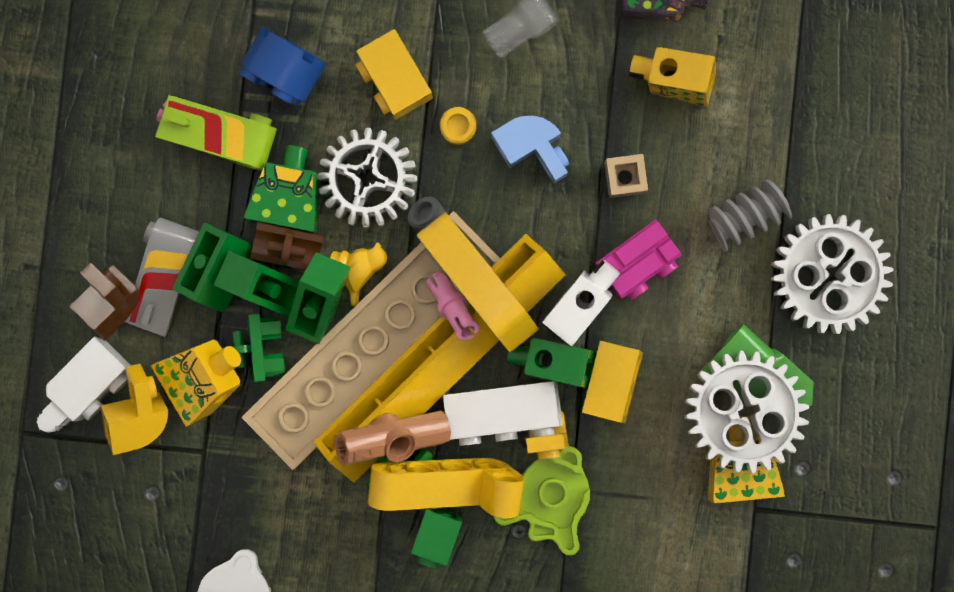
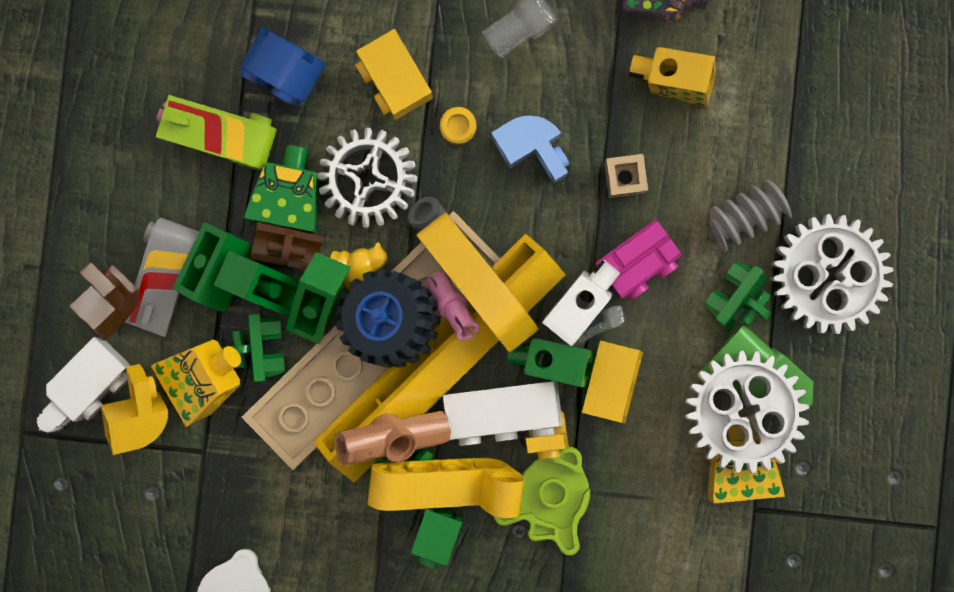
none -> black wheel [336,269,440,368]
none -> clear hand [579,306,625,343]
none -> green hips [704,262,771,333]

